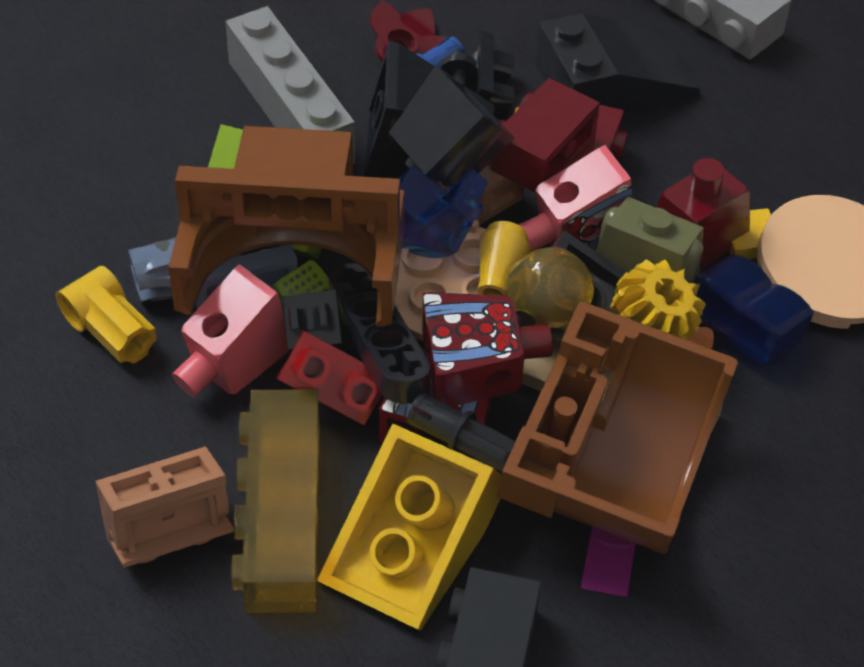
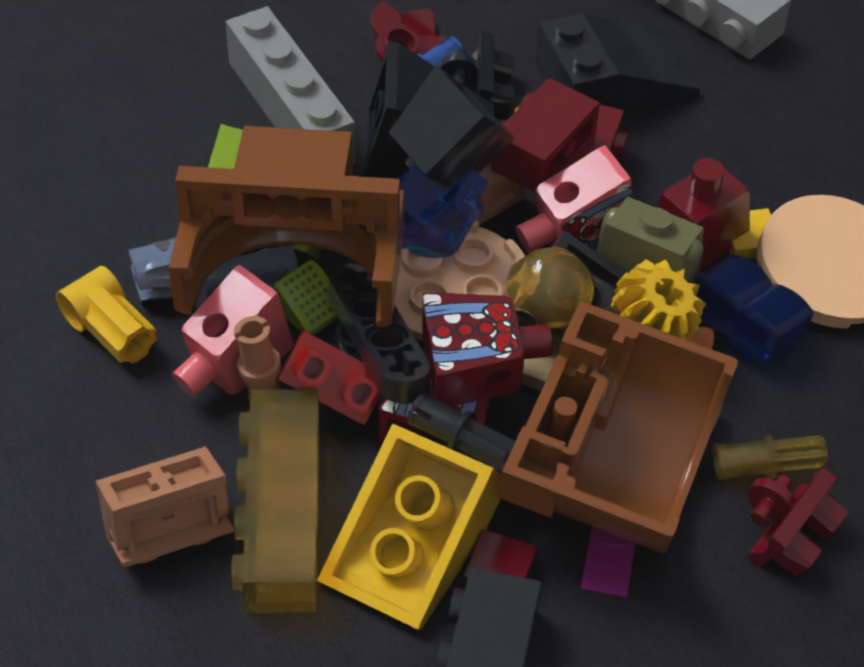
black tile [282,290,344,352] -> none
yellow cone [477,221,531,297] -> none
none -> nougat pin [234,316,283,412]
none -> dark red tile [463,529,537,587]
none -> clear yellow axle [713,434,828,479]
none -> dark red hips [747,467,849,576]

